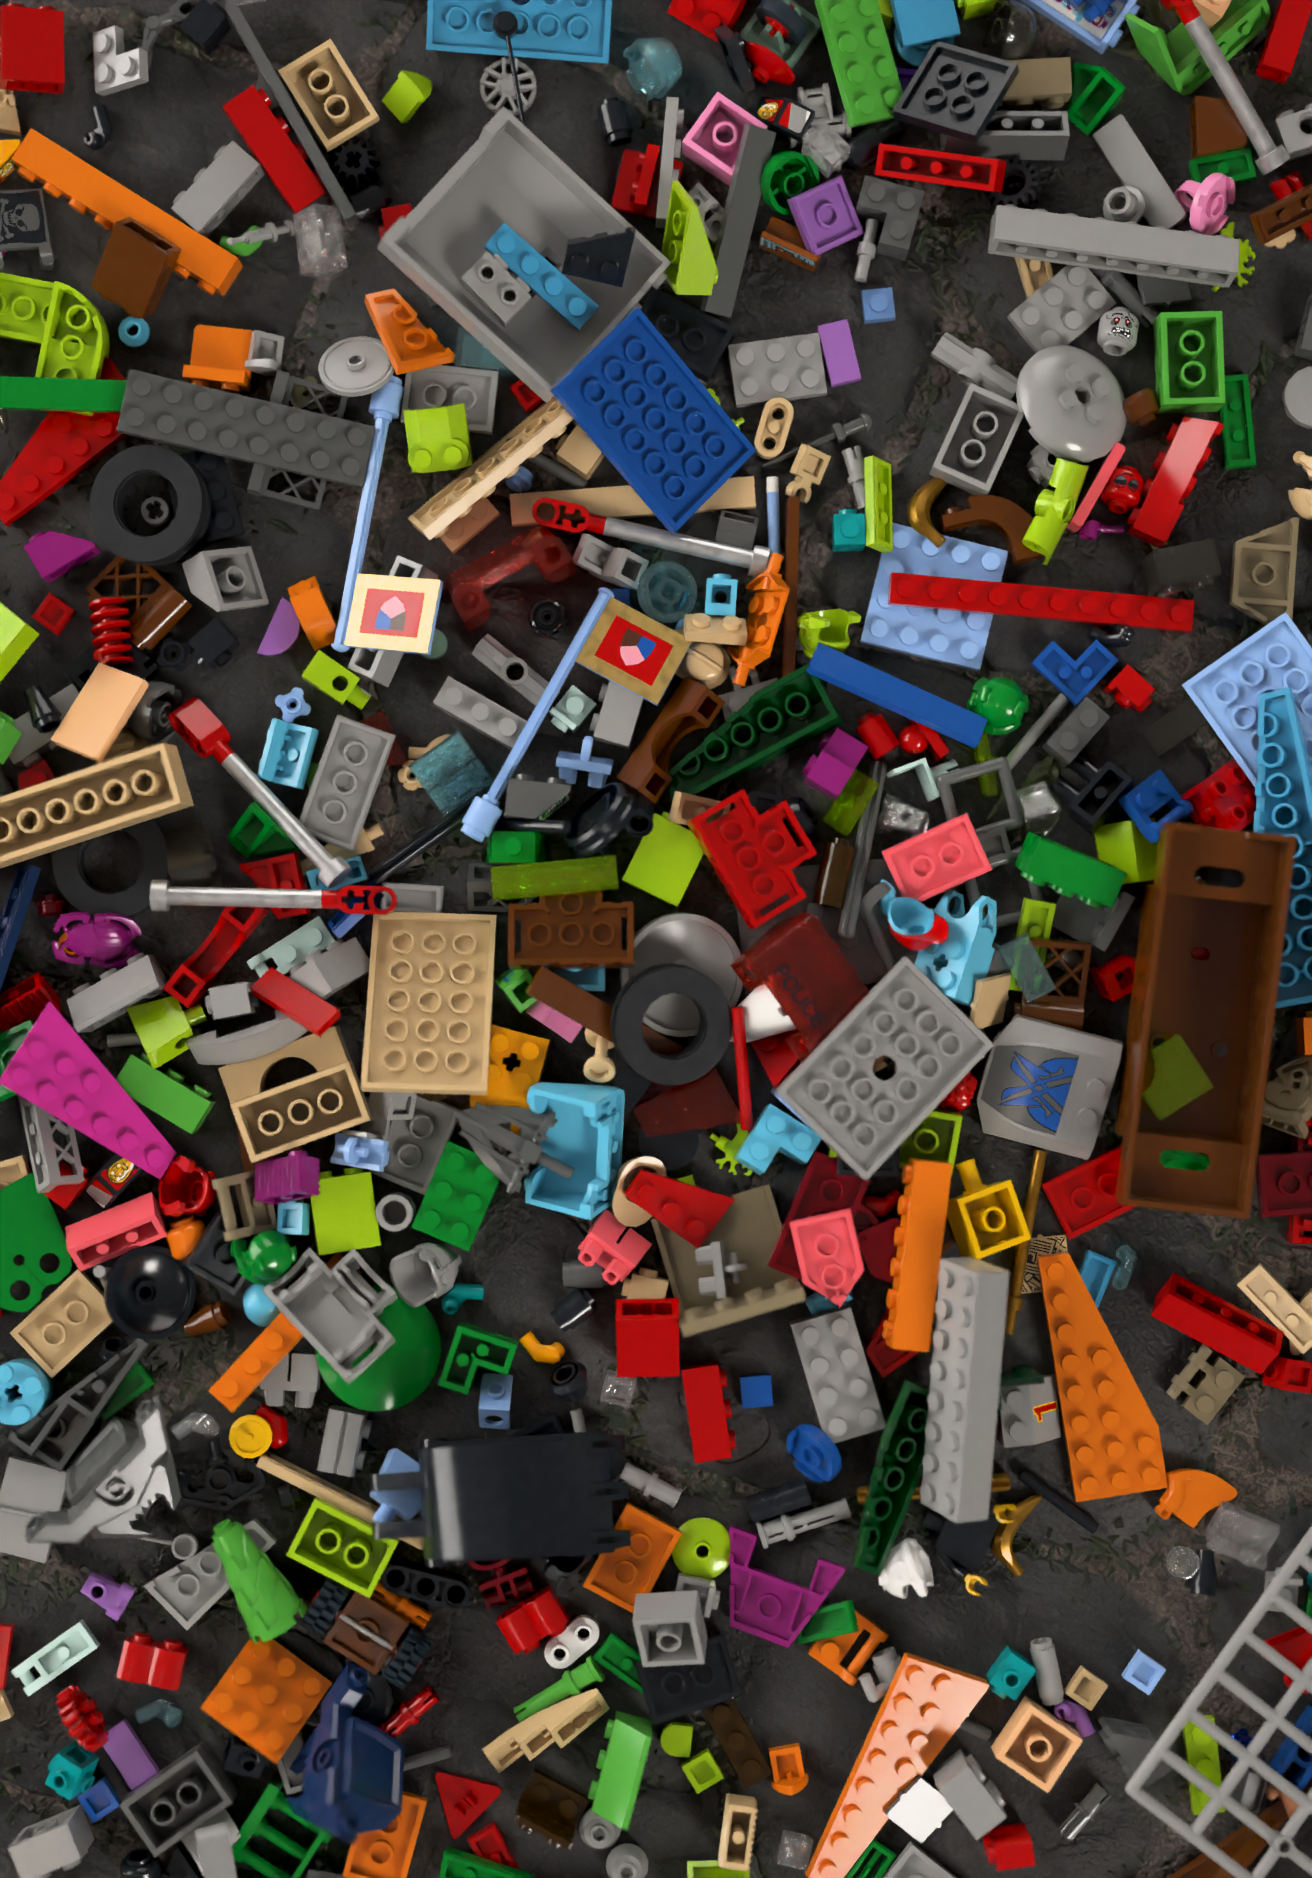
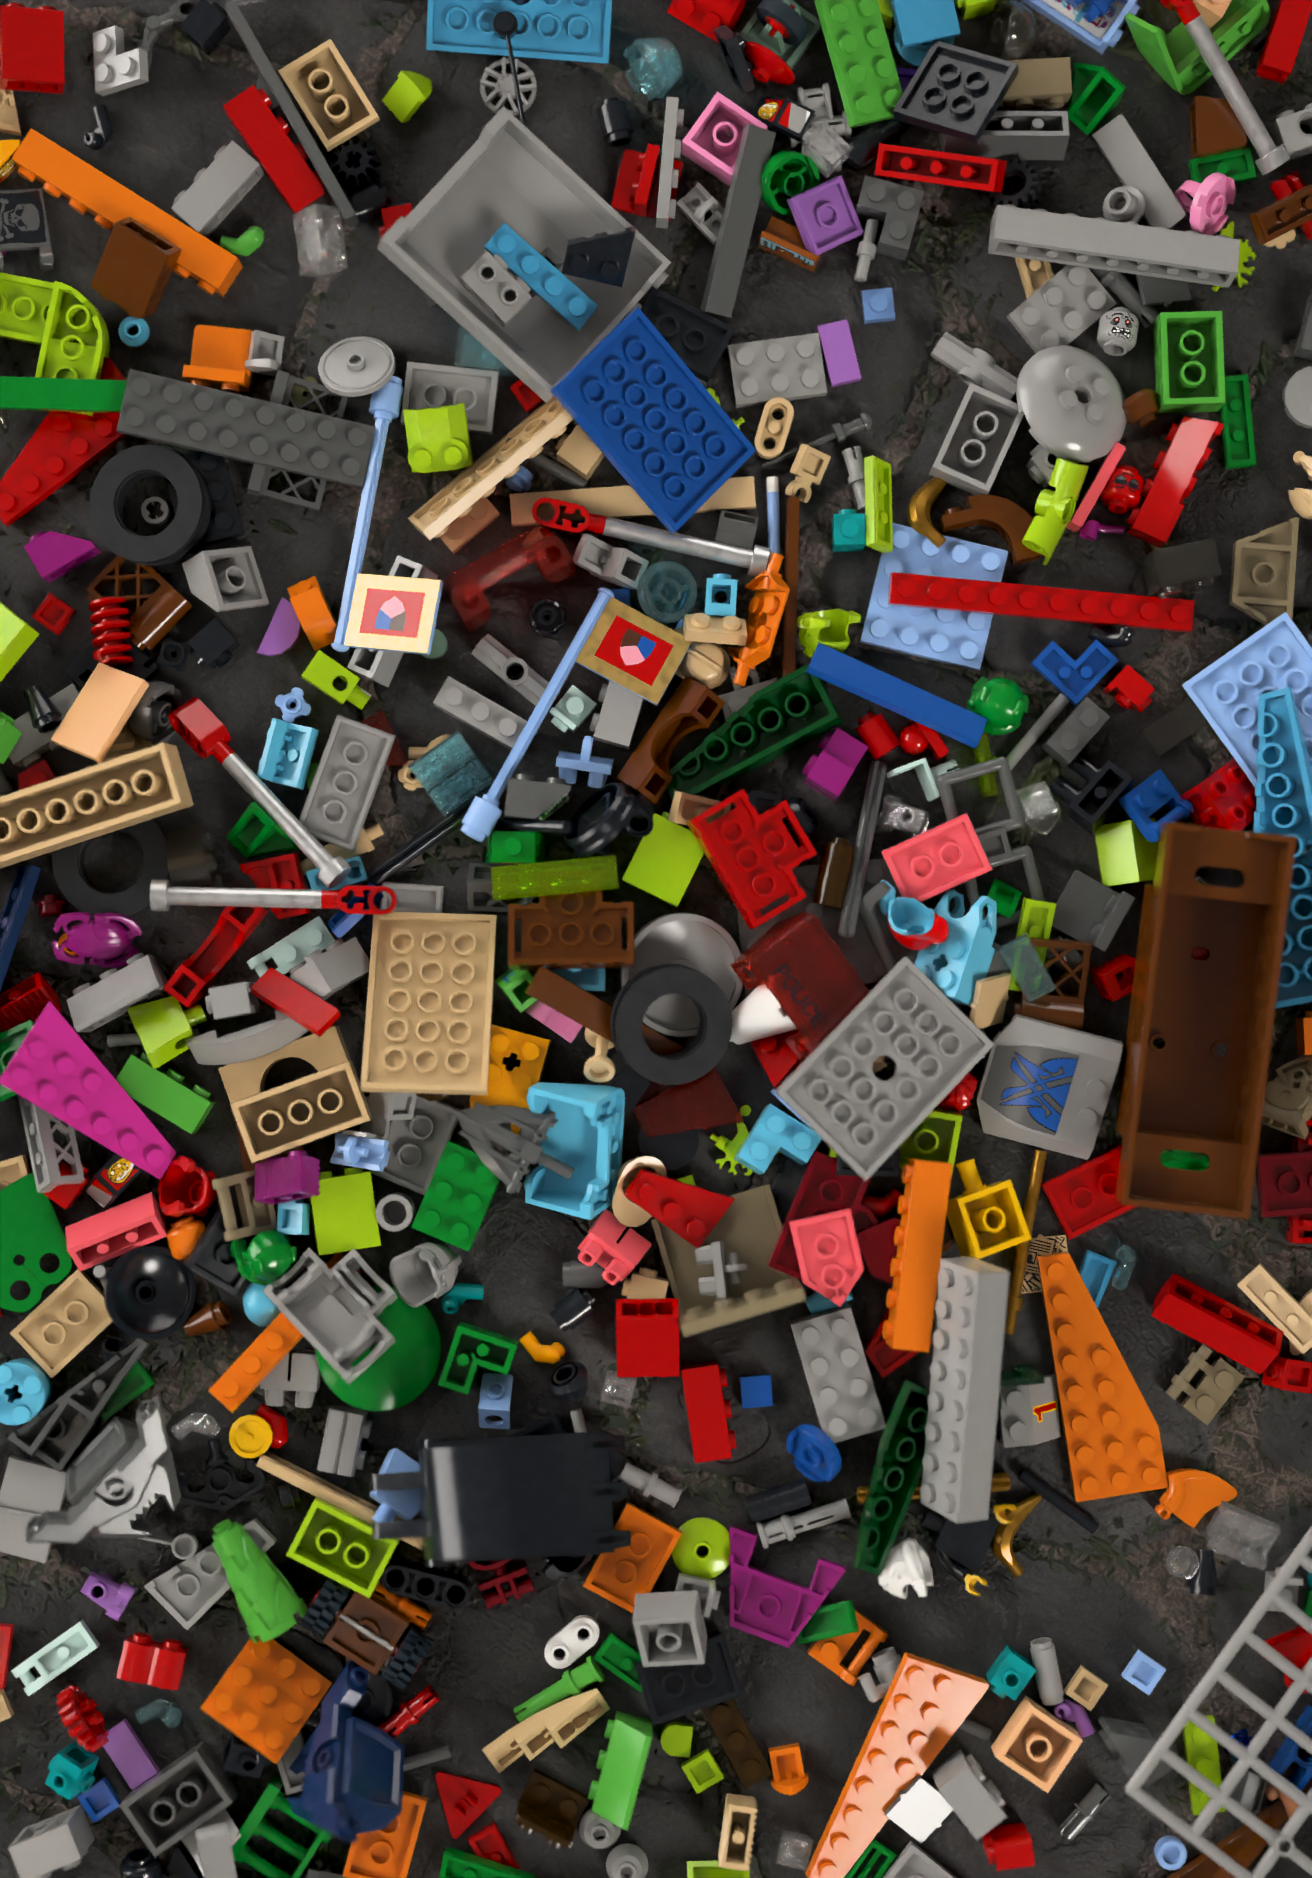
light grey piece [227,220,295,246] -> none
orange wing [364,288,455,375] -> none
red brick [496,1585,570,1654] -> none
lime slope [661,181,718,295] -> none
red bar [731,1006,753,1130] -> none
clear neon green plate [823,769,880,837] -> none
green brick [1014,831,1127,910] -> none
clear neon green tile [1141,1034,1213,1121] -> none
none -> green plate [985,878,1022,919]
none -> light blue tile [1154,1835,1187,1870]

